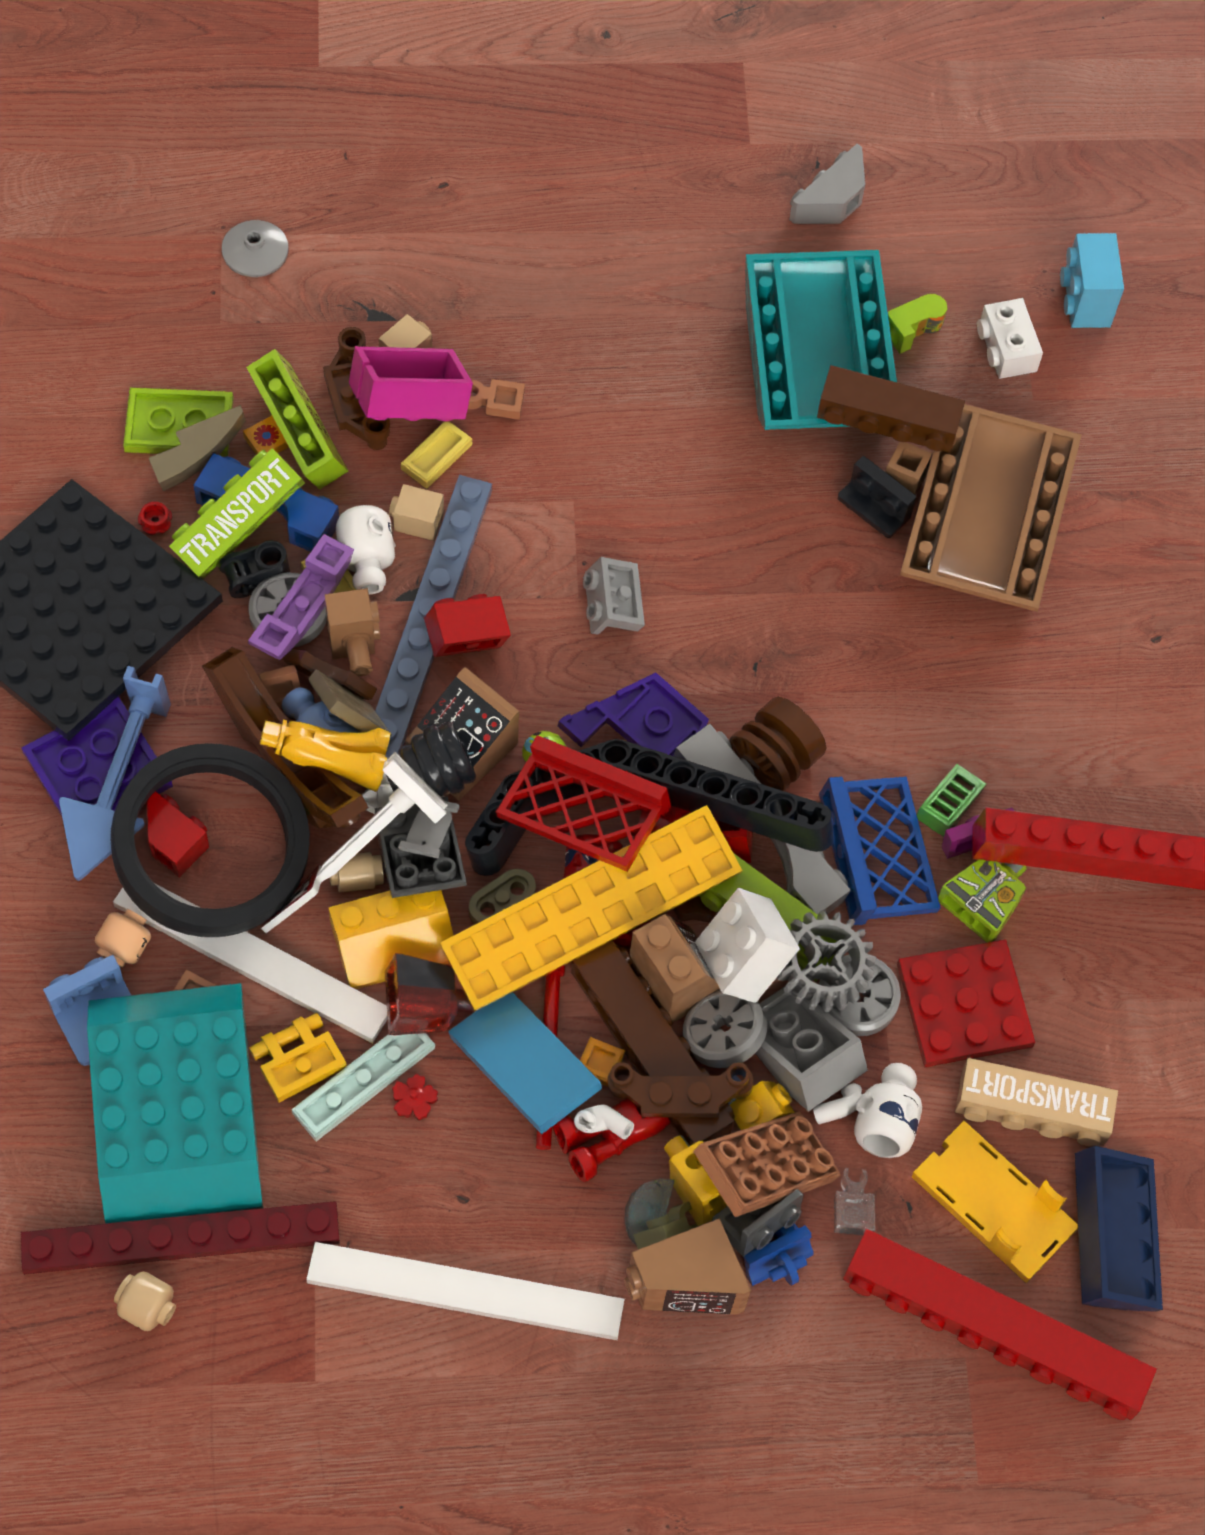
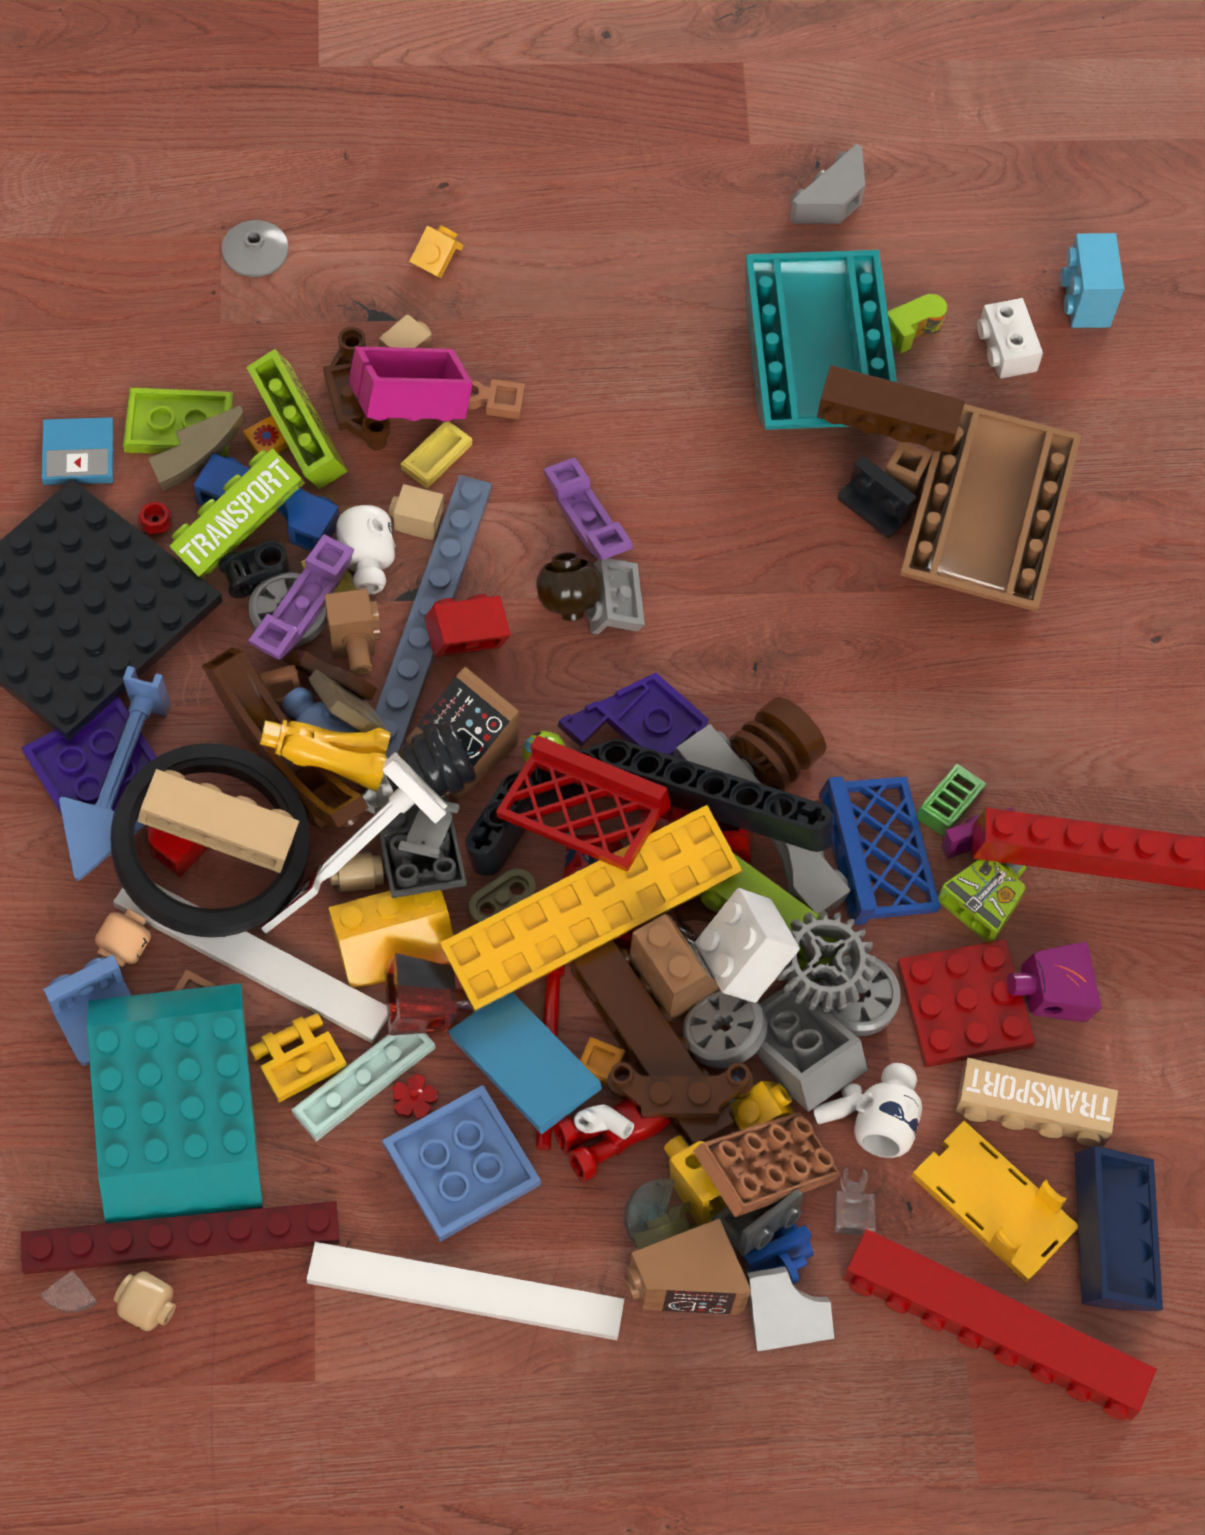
none -> clear tile [40,1270,98,1312]
none -> dark azure tile [42,417,114,485]
none -> tan brick [138,769,299,873]
none -> medium blue plate [382,1085,541,1242]
none -> yellow bracket [409,225,464,278]
none -> dark brown plant [536,552,602,621]
none -> medium lavender slope [544,457,633,560]
none -> tile [747,1267,834,1352]
none -> magenta torso [1007,942,1102,1022]

